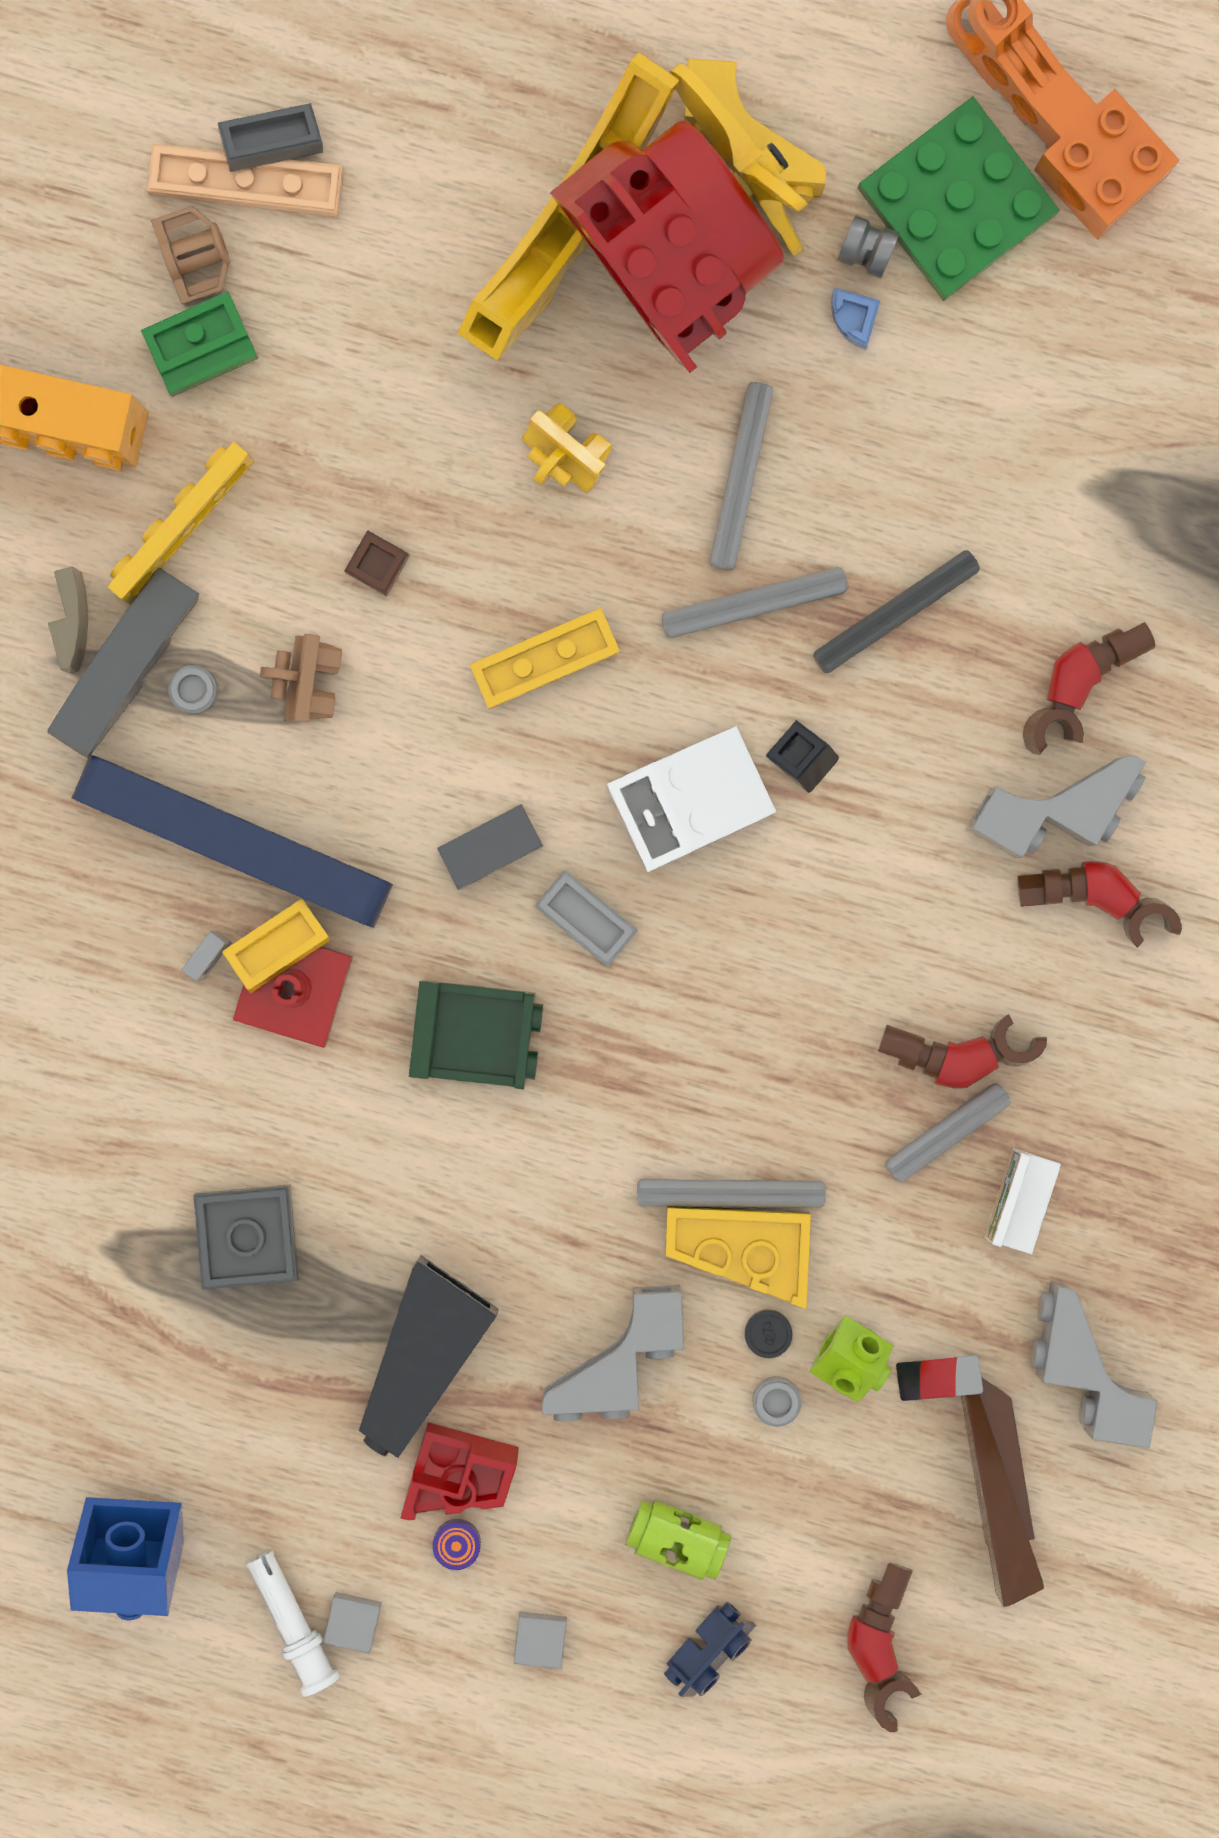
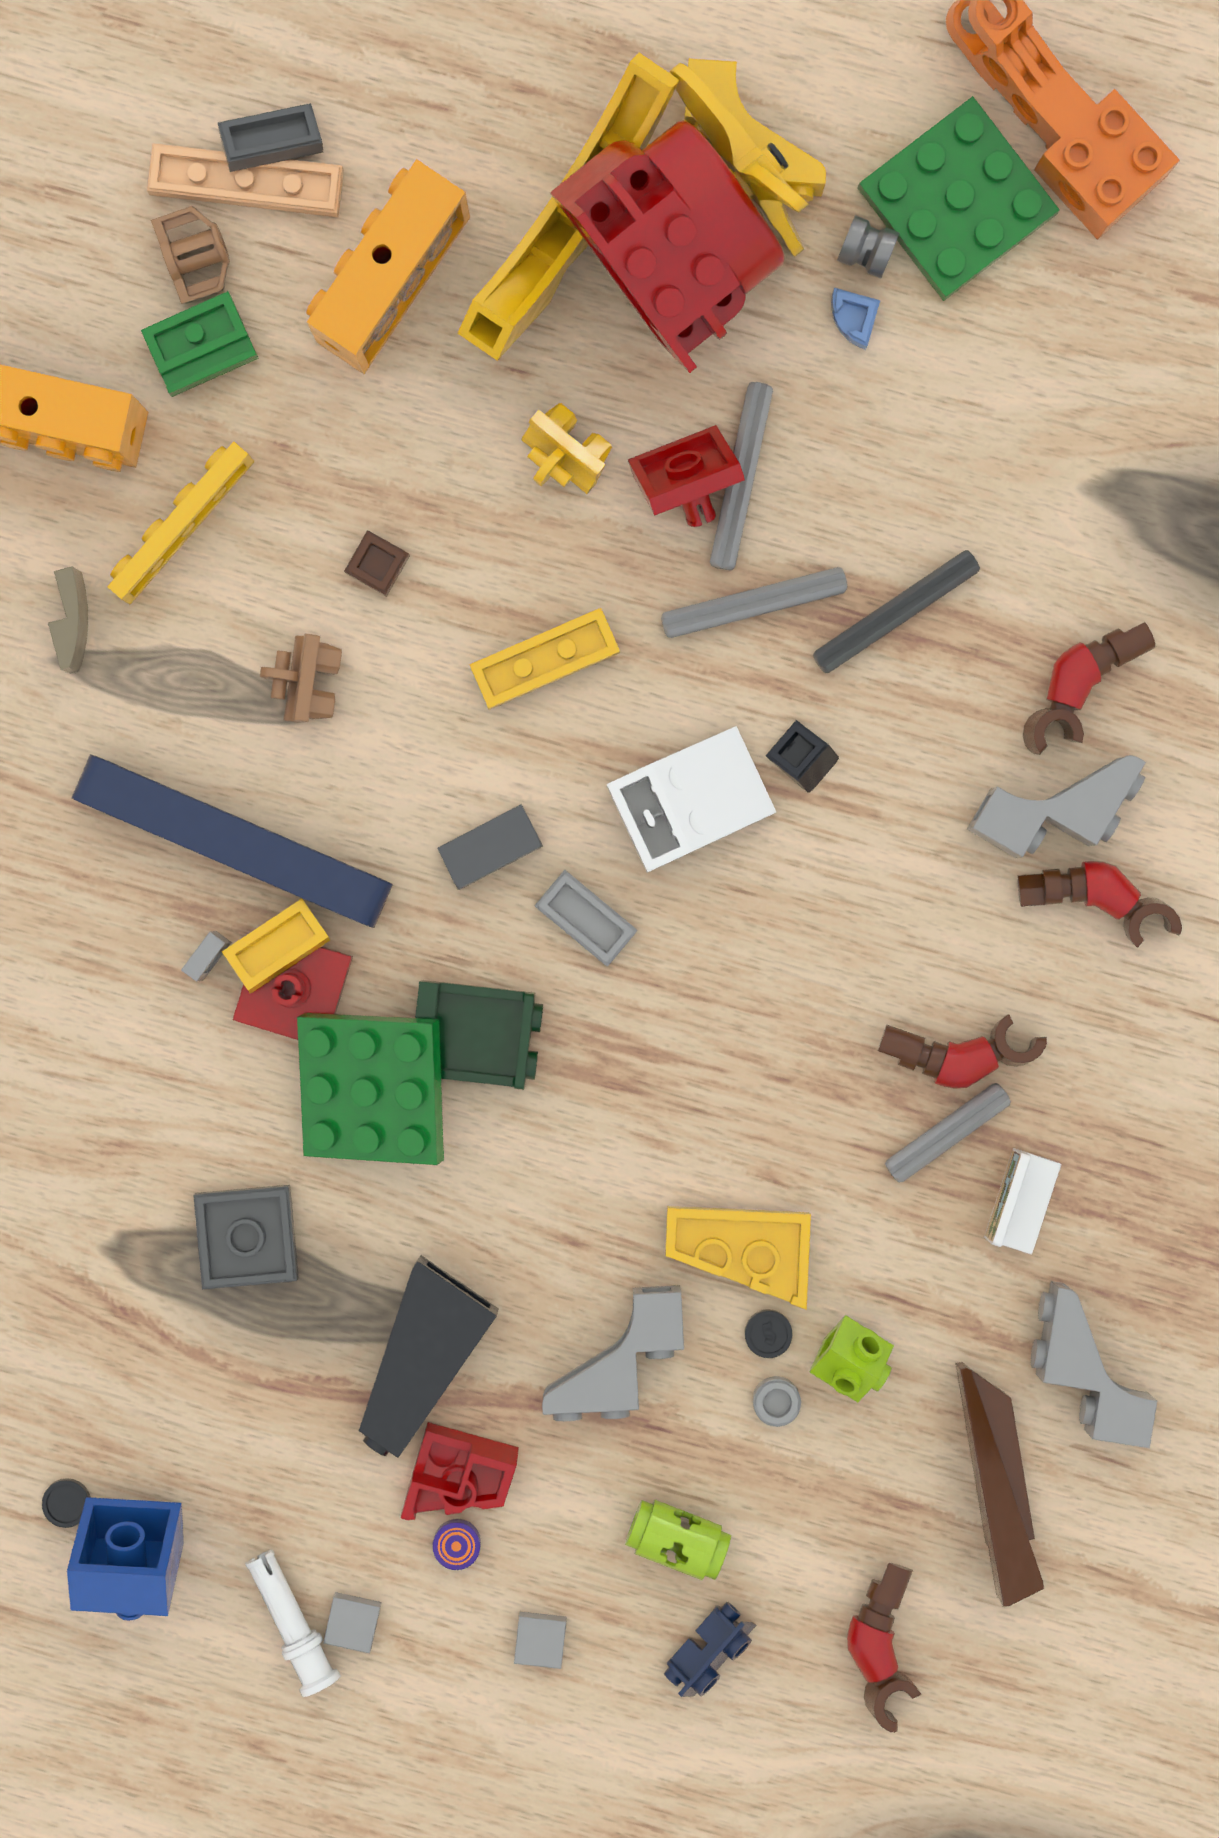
dark grey slope [48,568,199,759] -> none
light grey tile [168,665,218,714] -> none
light grey axle [637,1179,826,1208] -> none
sticker [896,1355,983,1401] -> none
none -> black piece [42,1478,90,1528]
none -> green plate [297,1013,444,1165]
none -> light orange brick [306,159,470,374]
none -> red tile [628,425,745,527]

